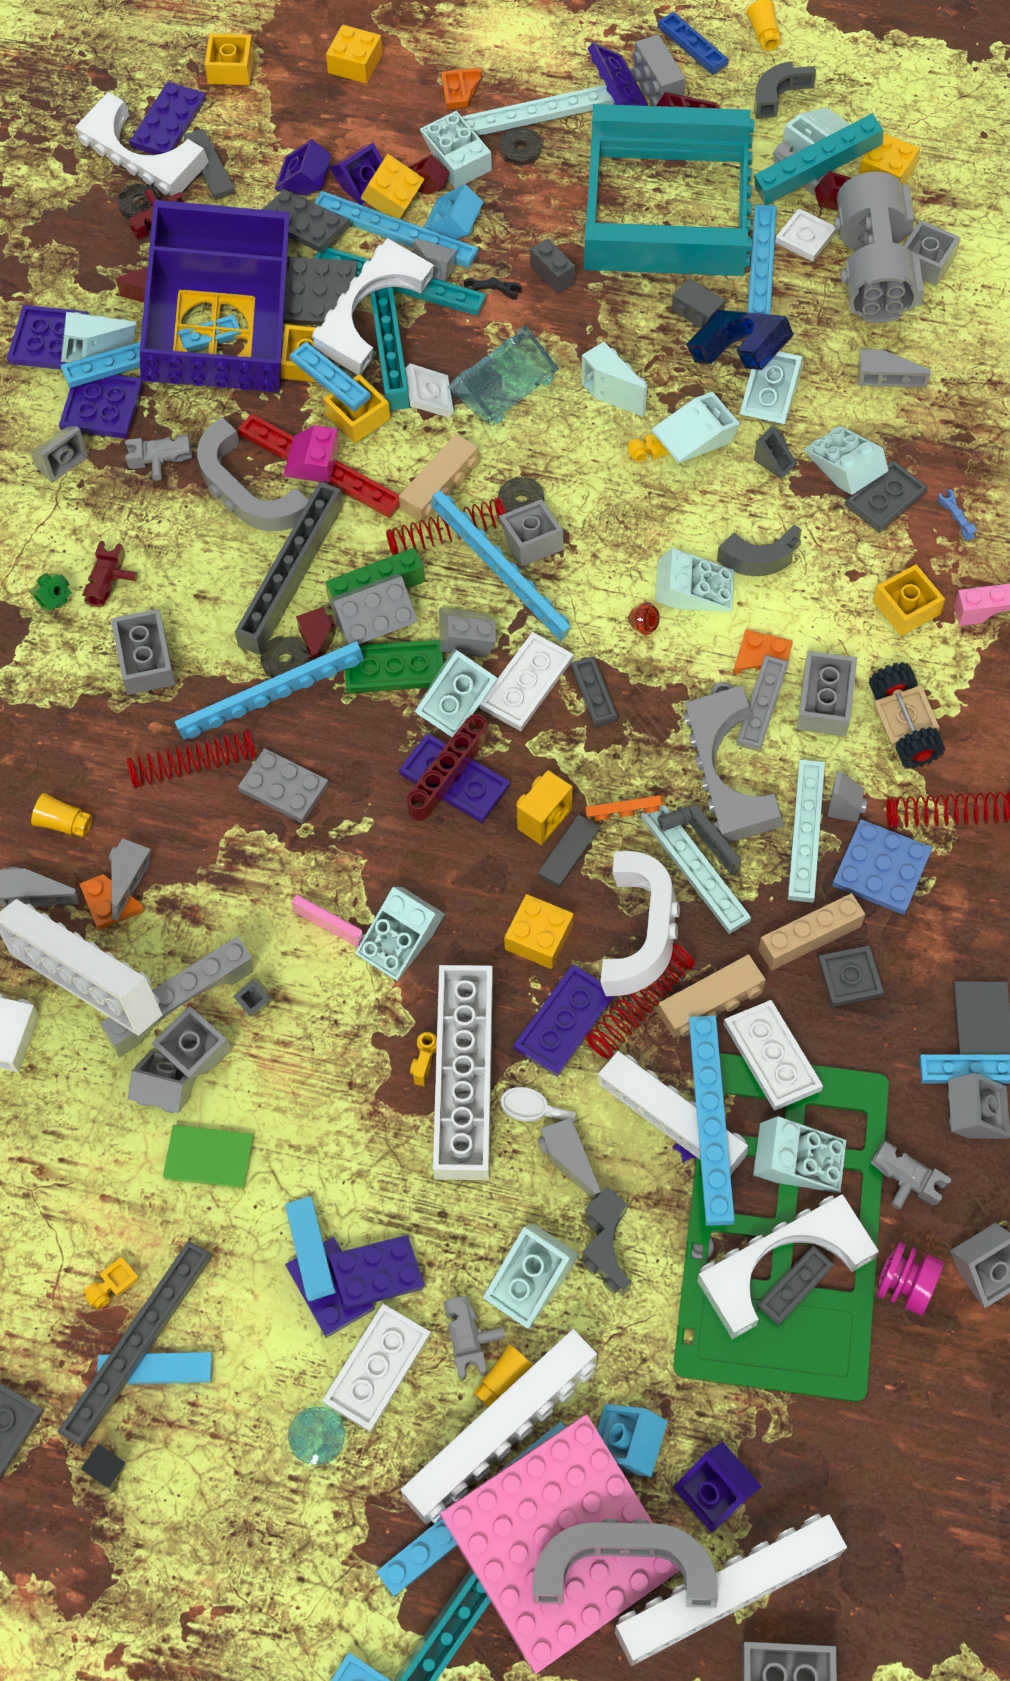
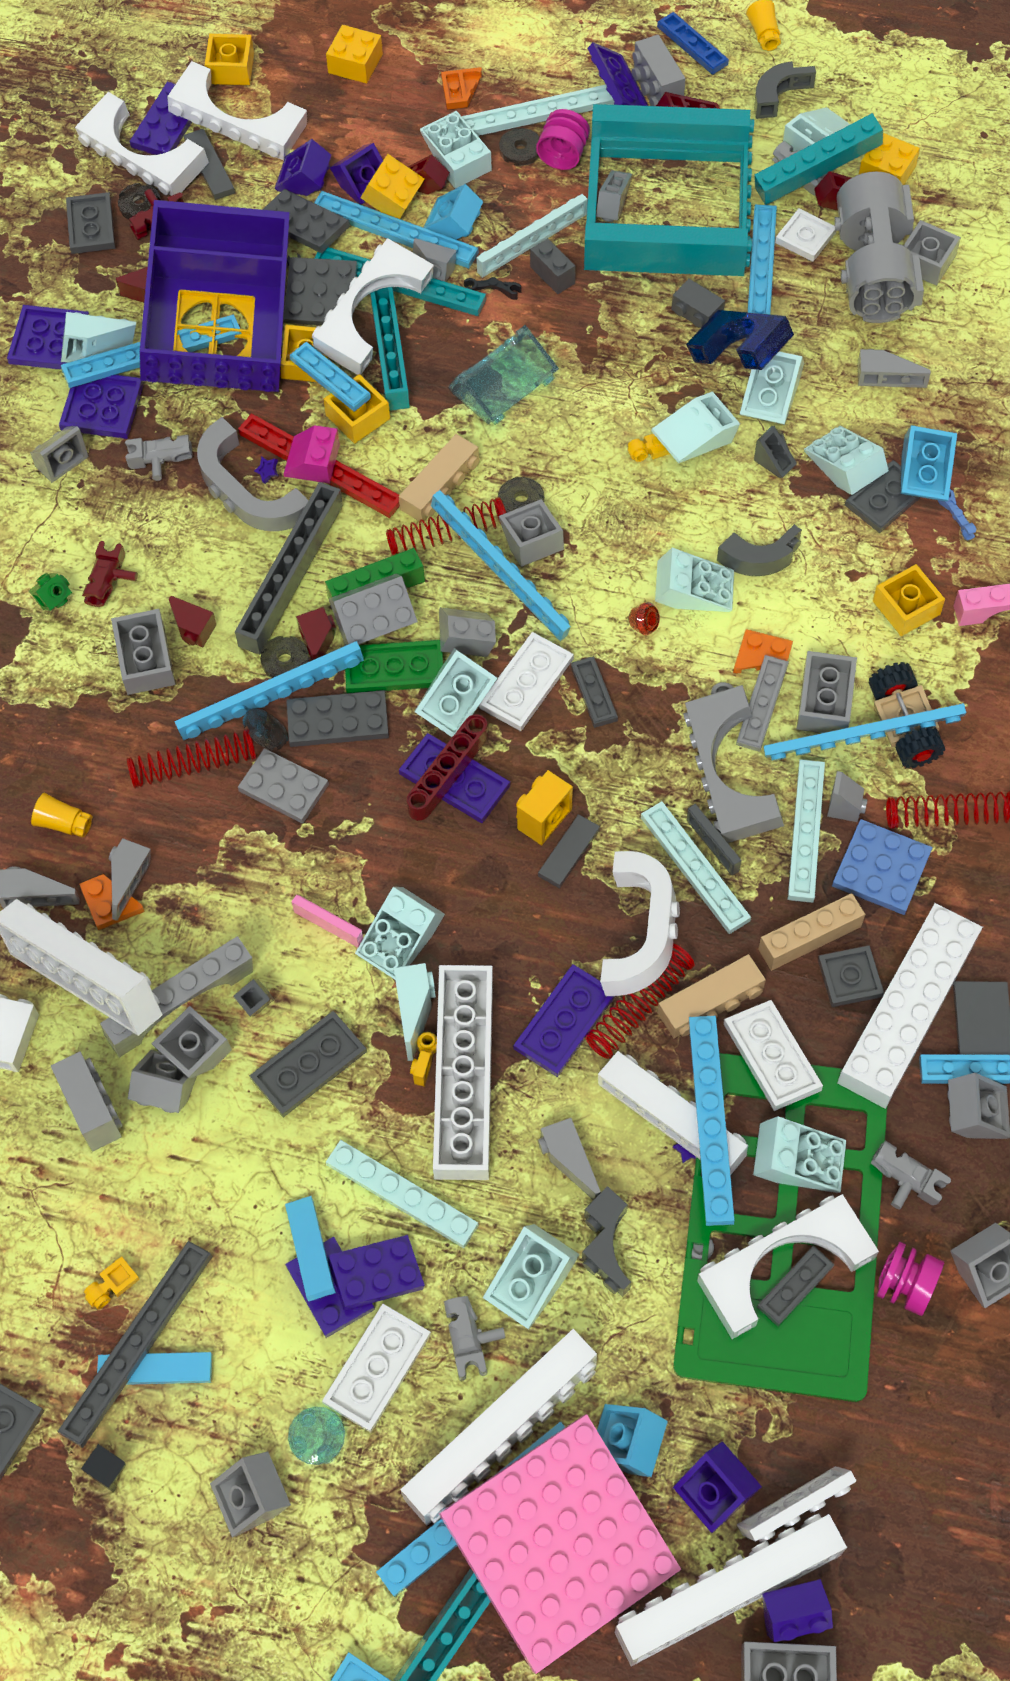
bright green tile [163,1125,254,1189] -> none
white plate [405,364,454,418] -> none
yellow plant [474,1344,534,1407] -> none
white piece [501,1087,577,1123] -> none
yellow brick [504,894,574,969] -> none
light grey arch [533,1519,718,1608] -> none
light aqua slope [581,342,647,416] -> none
orange plate [586,795,666,821] -> none
dark grey pin [657,806,692,832] -> none
none -> light grey brick [51,1051,123,1152]
none -> dark grey plate [66,192,115,254]
none -> white arch [167,61,307,161]
none -> dark red slope [169,596,217,648]
none -> light grey slope [210,1451,291,1537]
none -> clear smoke tile [243,708,289,750]
none -> dark grey plate [249,1011,367,1118]
none -> dark purple piece [254,456,279,484]
none -> dark grey plate [286,690,389,747]
none -> light aqua plate [326,1140,479,1248]
none -> light aqua slope [394,963,436,1061]
none -> light aqua plate [476,194,588,278]
none -> dark pink wheel [536,109,590,170]
none -> light grey slope [596,170,633,222]
none -> white plate [737,1466,856,1542]
none -> dark purple slope [762,1579,833,1642]
none -> medium azure plate [763,703,966,761]
none -> white brick [837,903,982,1109]
none -> medium azure slope [901,425,957,502]

